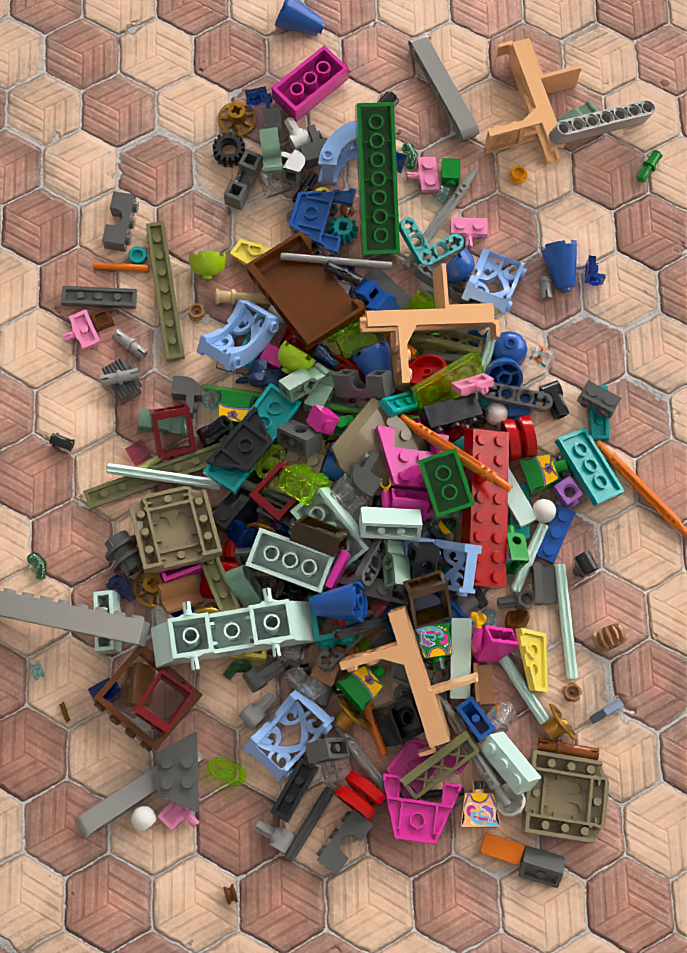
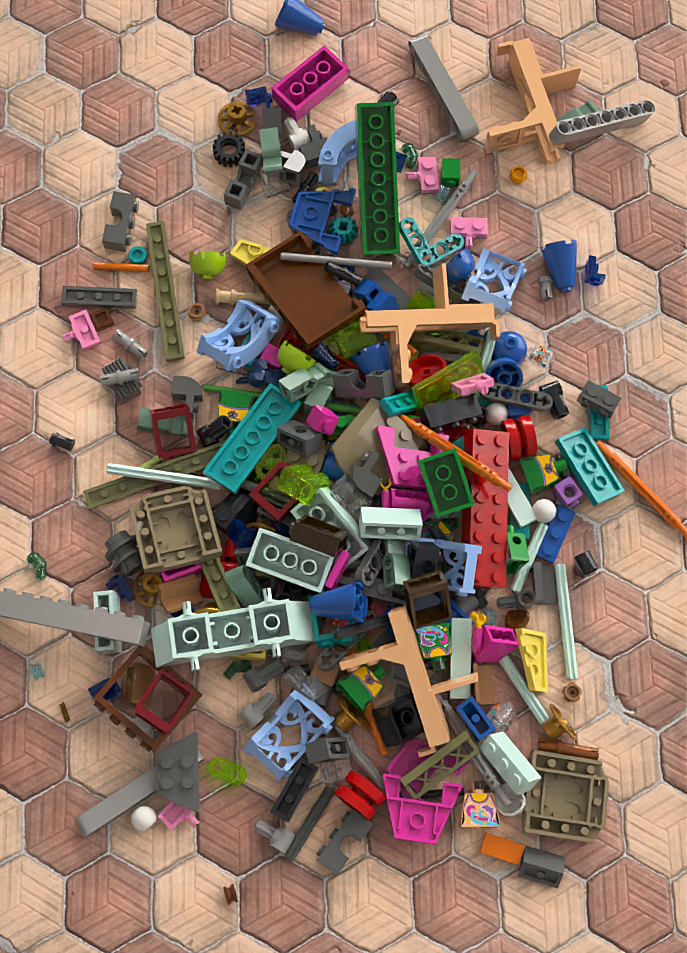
clear pink tile [125,439,151,466] -> none
clear light blue bush [202,391,219,410] -> none
black wing [206,406,273,473] -> none
sand blue tile [589,700,624,724] -> none
medium nougat gear [591,624,627,652] -> none
green axle [636,150,663,183] -> none

